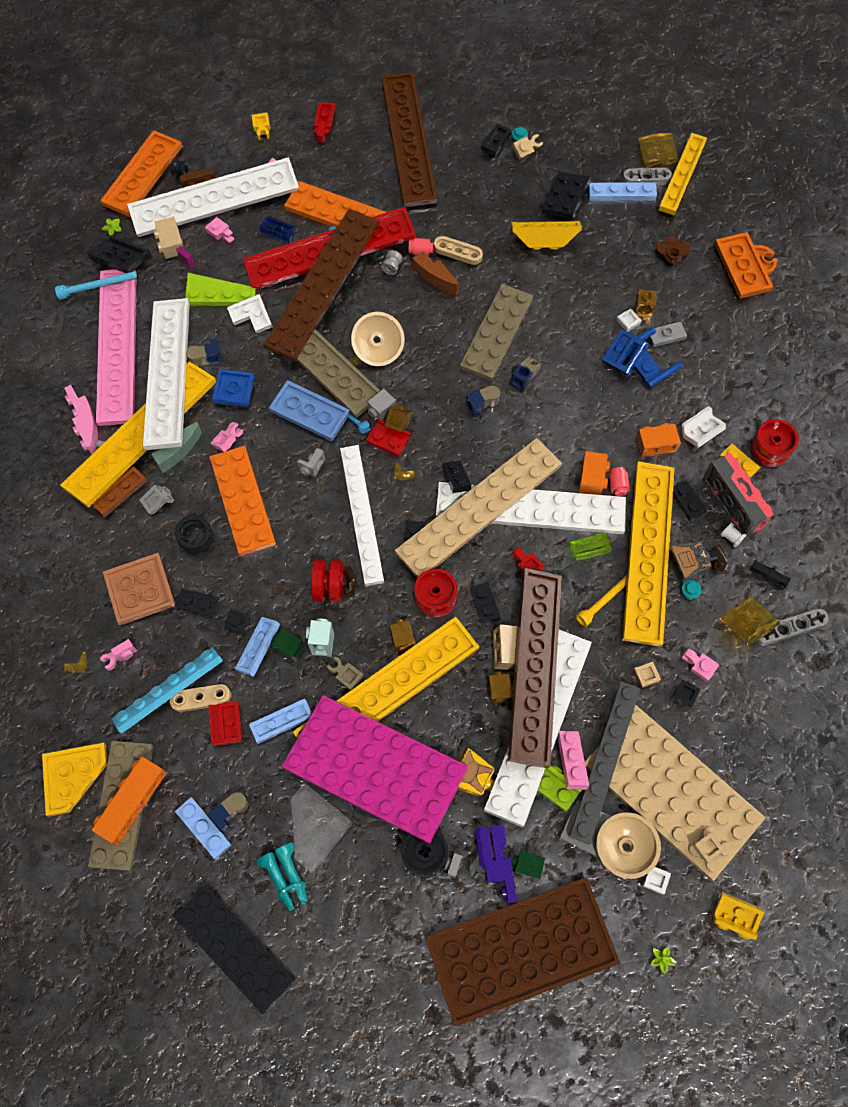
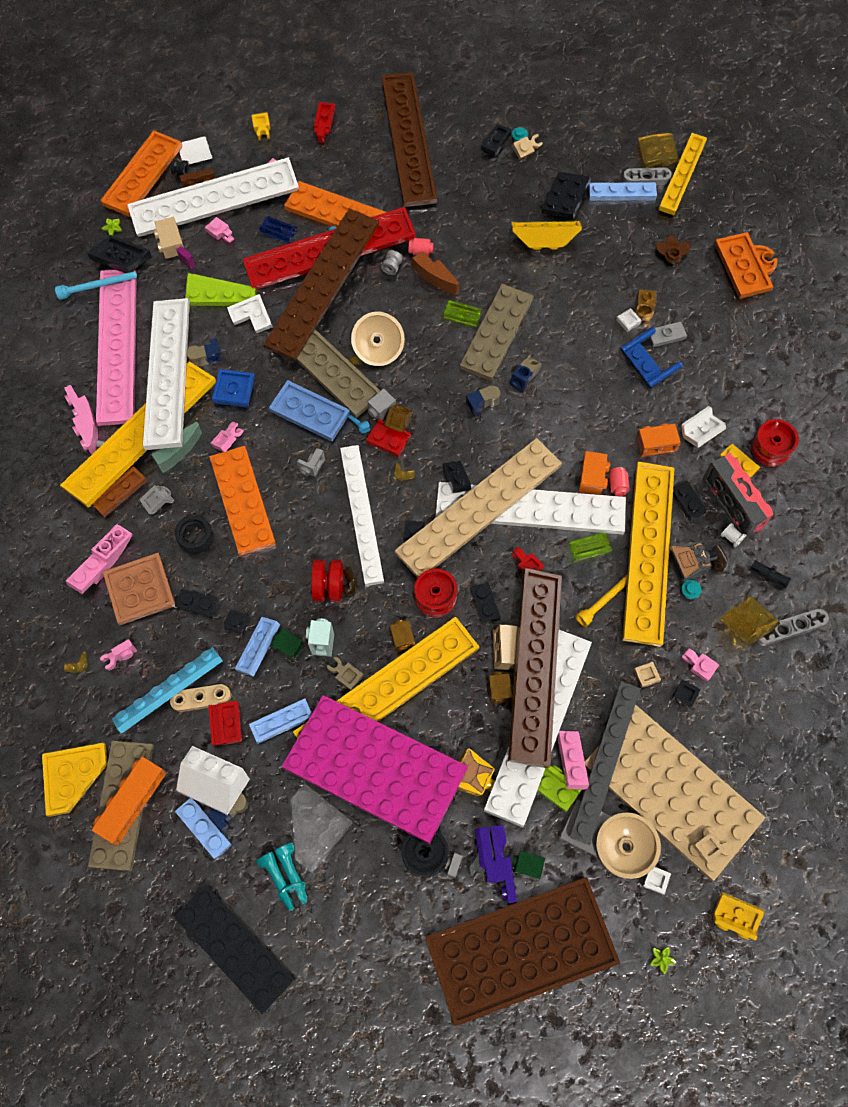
tan plate [434,236,483,265] -> none
blue plate [602,329,649,376] -> none
none -> bright pink slope [66,524,132,594]
none -> white slope [176,746,250,815]
none -> white sticker [179,137,212,164]
none -> clear neon green tile [444,300,482,326]

